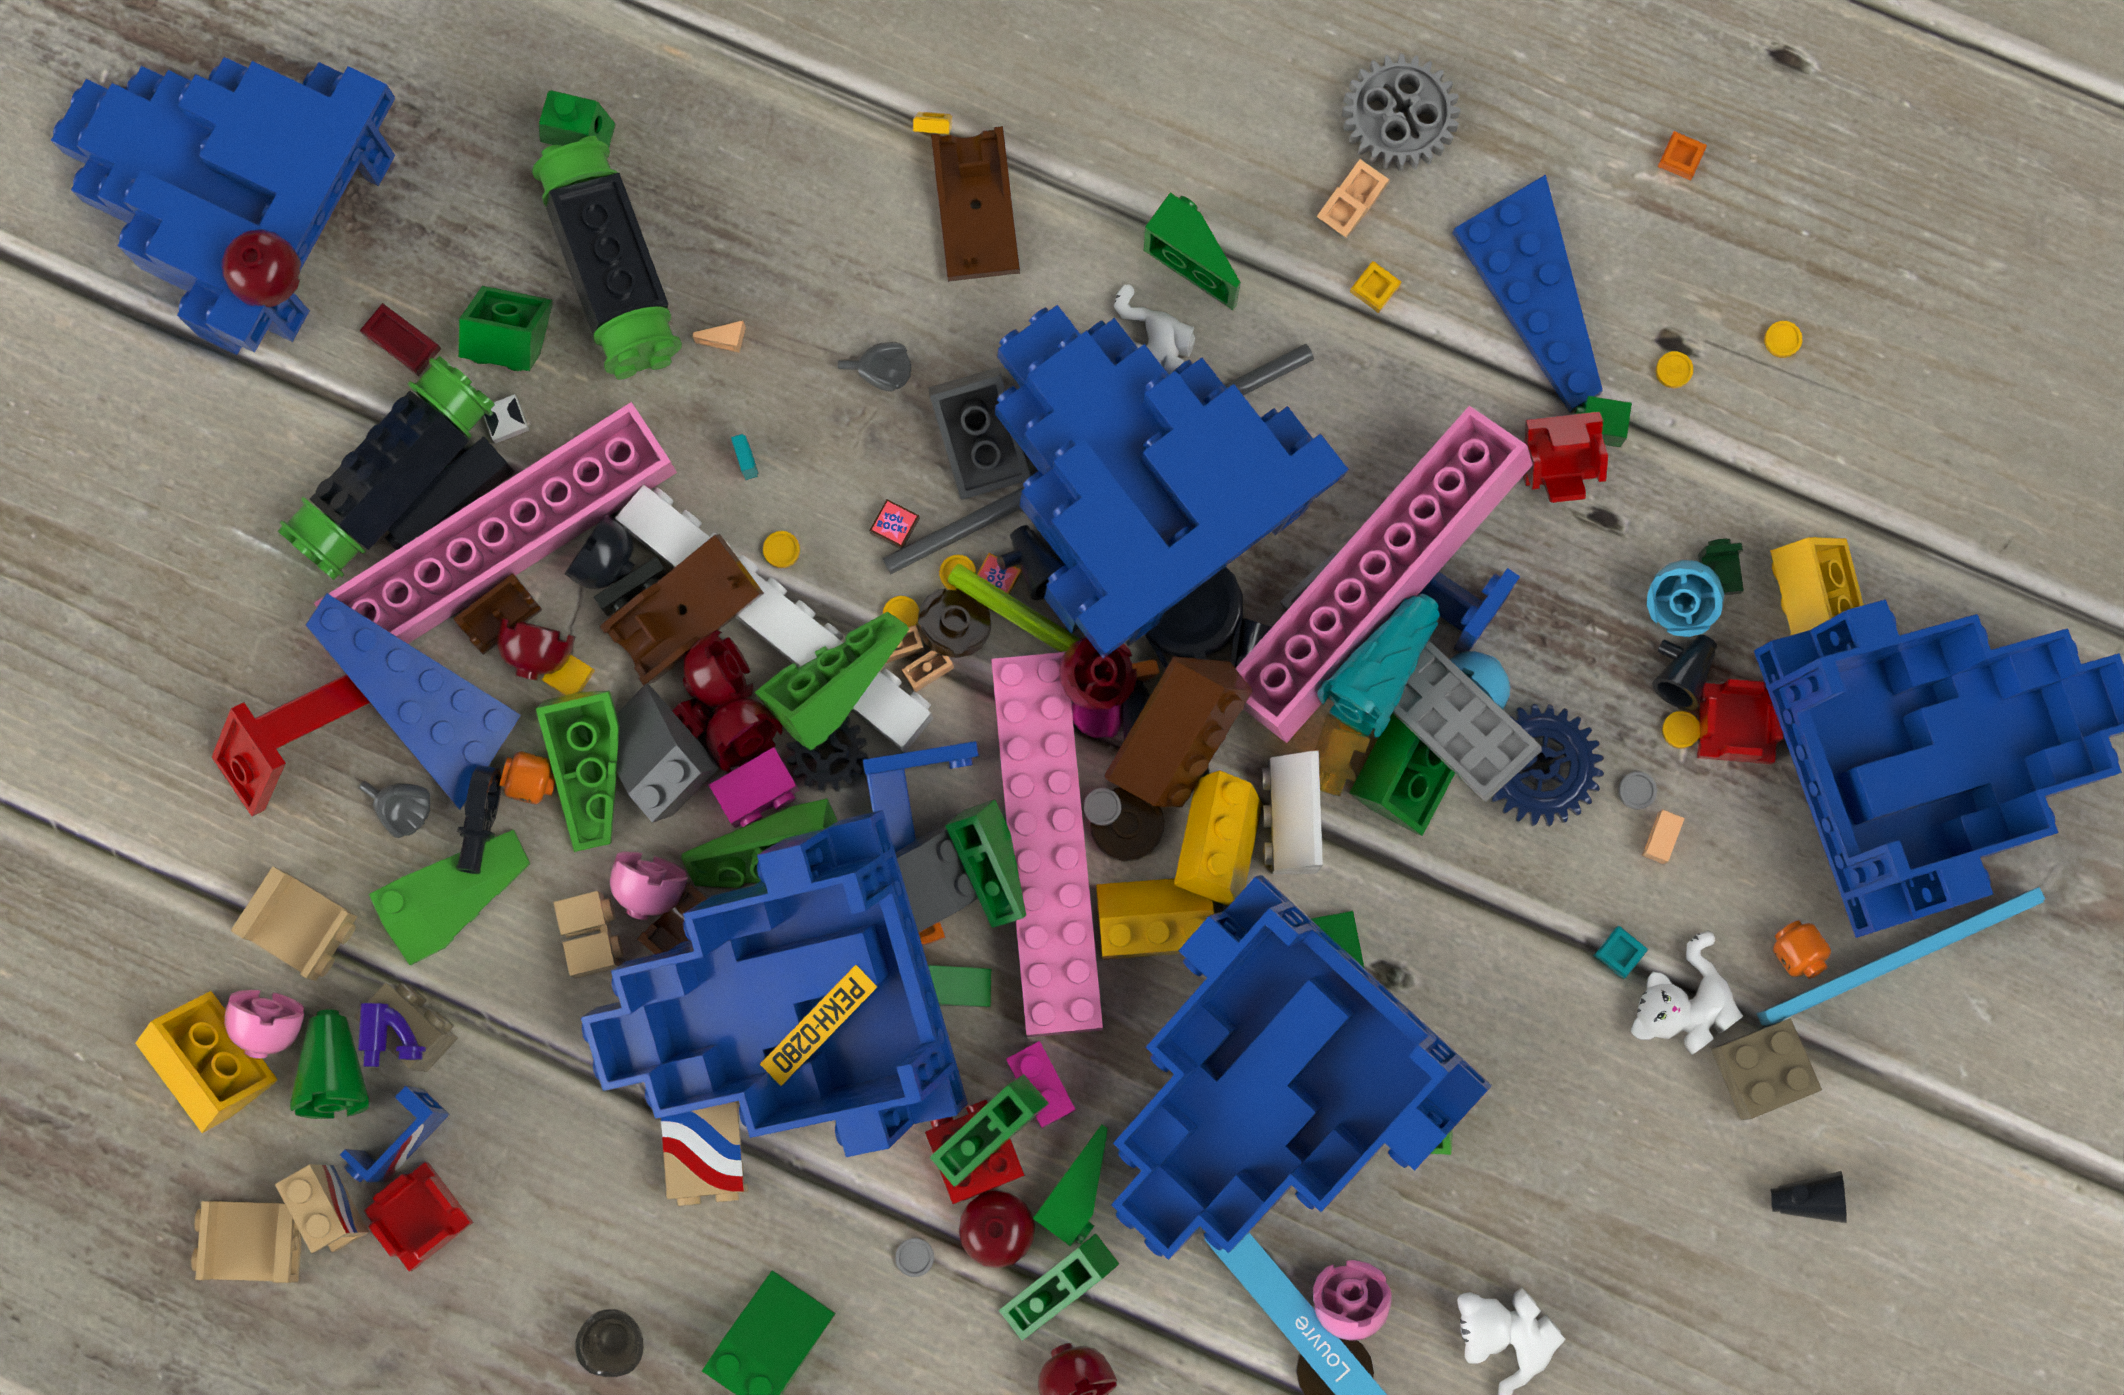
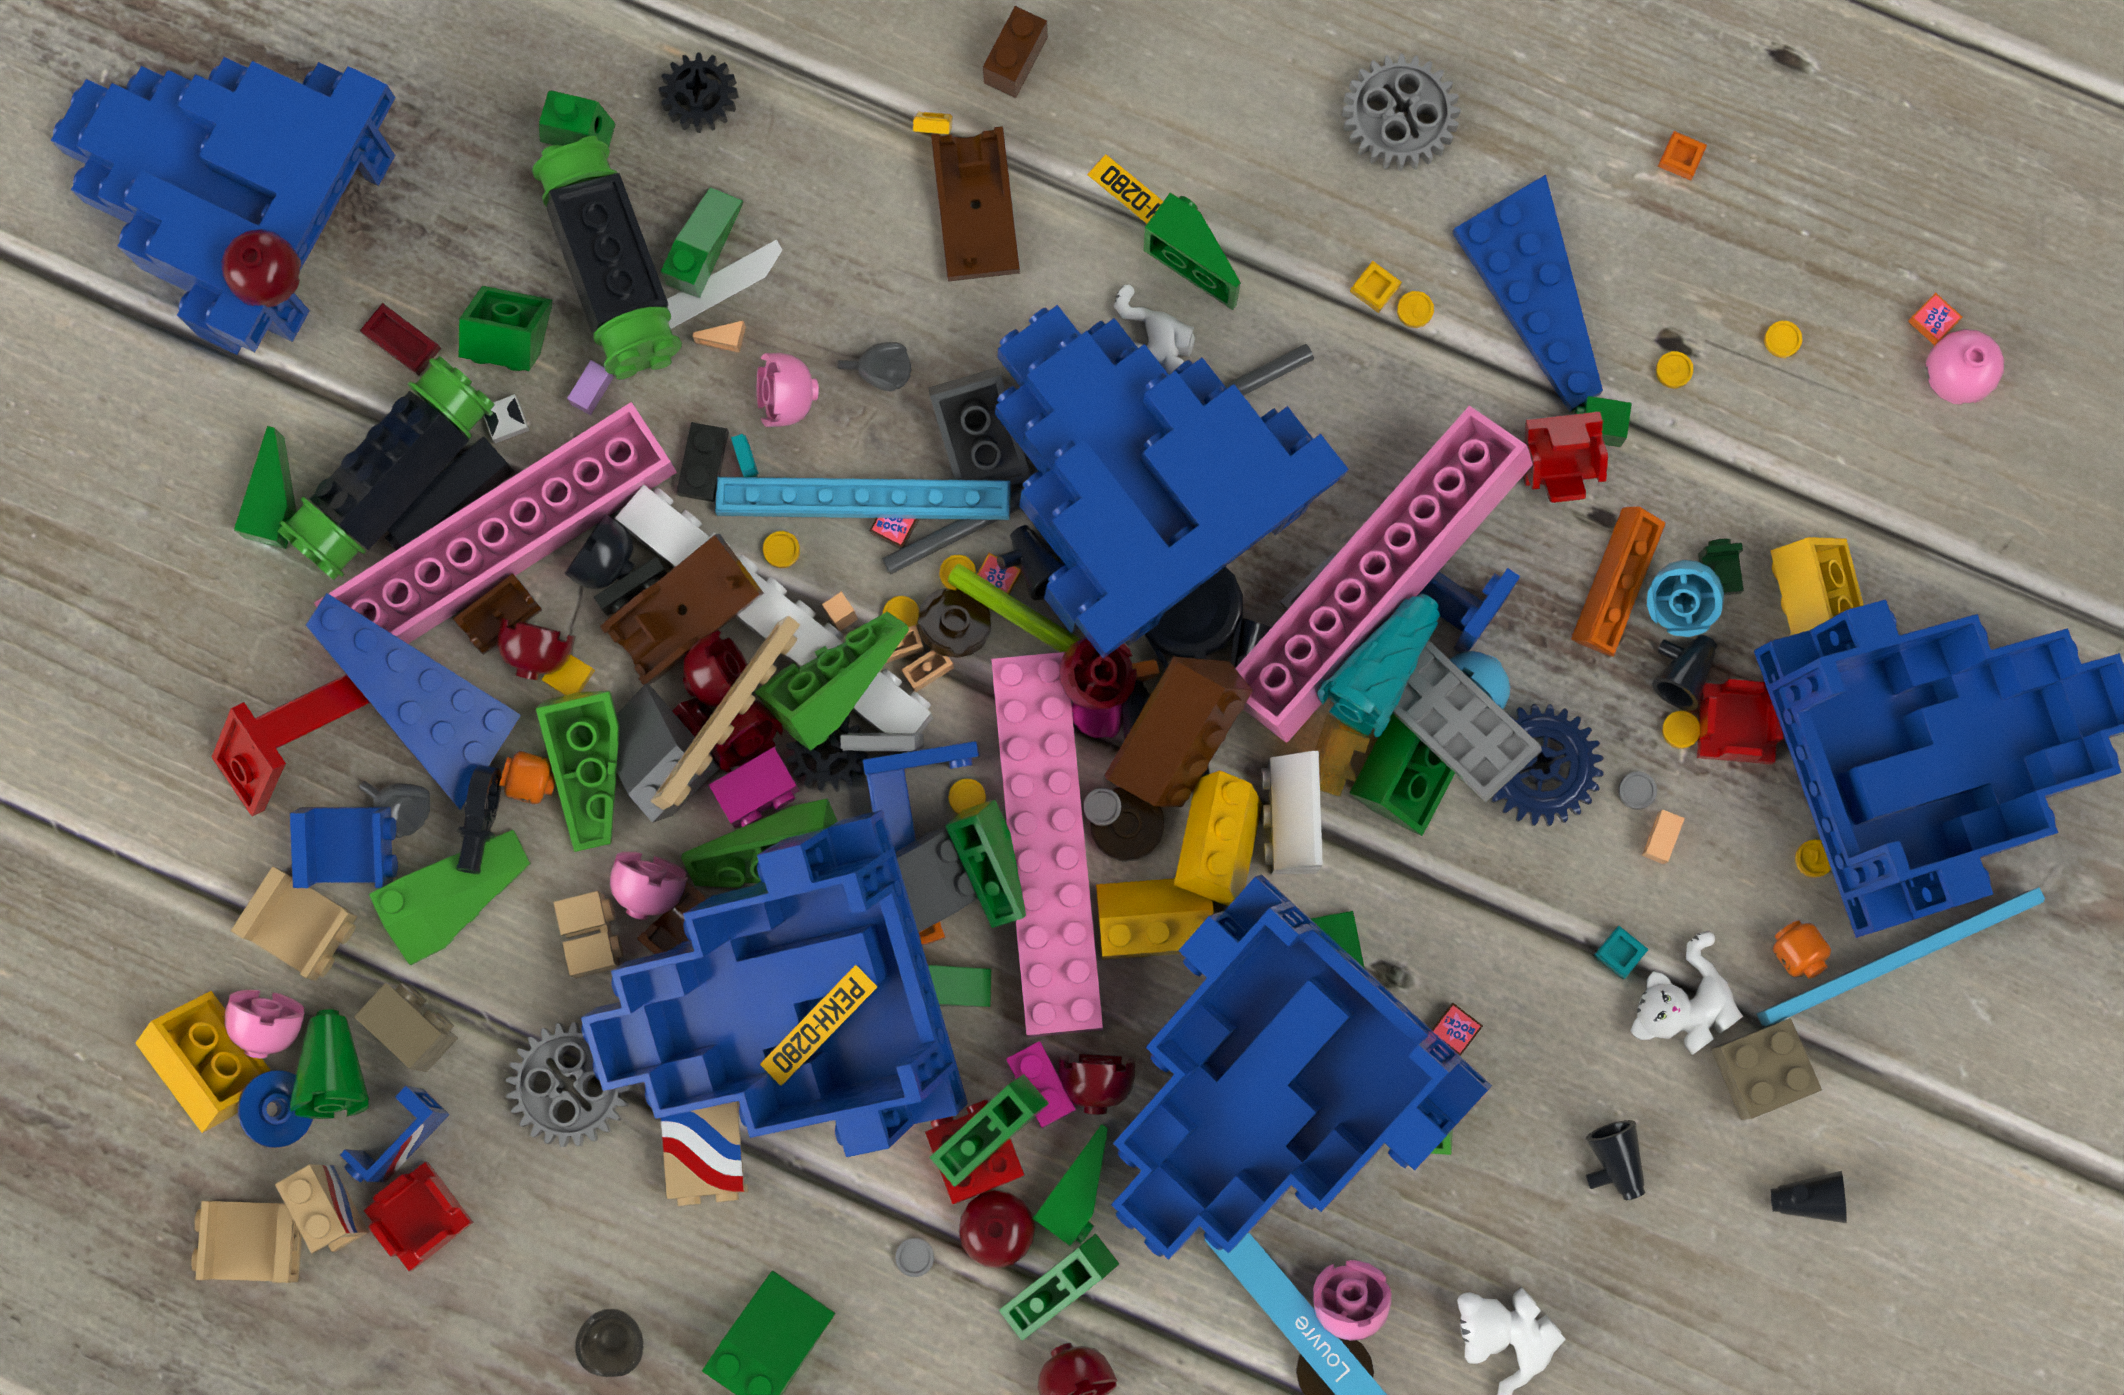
dark purple plant [358,1003,426,1067] -> none
light nougat slope [1316,159,1390,238] -> none
none -> green slope [234,426,297,549]
none -> blue dish [238,1070,313,1148]
none -> blue panel [290,807,398,888]
none -> light grey gear [506,1022,632,1147]
none -> lavender piece [567,360,614,415]
none -> tan plate [651,615,800,810]
none -> black gear [659,52,739,133]
none -> green slope [660,187,744,298]
none -> white sticker [667,240,783,329]
none -> pearl dark grey plate [676,422,729,502]
none -> medium azure tile [715,477,1011,520]
none -> bright pink cylinder [756,353,819,427]
none -> light nougat piece [822,591,858,631]
none -> light grey tile [841,733,924,751]
none -> yellow piece [948,779,986,814]
none -> reddish brown brick [983,6,1048,98]
none -> dark red cylinder [1059,1054,1136,1115]
none -> yellow sticker [1087,154,1163,224]
none -> yellow piece [1397,291,1434,328]
none -> tile [1431,1002,1483,1056]
none -> orange slope [1571,507,1666,657]
none -> black piece [1586,1120,1645,1200]
none -> yellow piece [1795,839,1831,878]
none -> tile [1908,292,1963,346]
none -> bright pink cylinder [1926,329,2004,405]

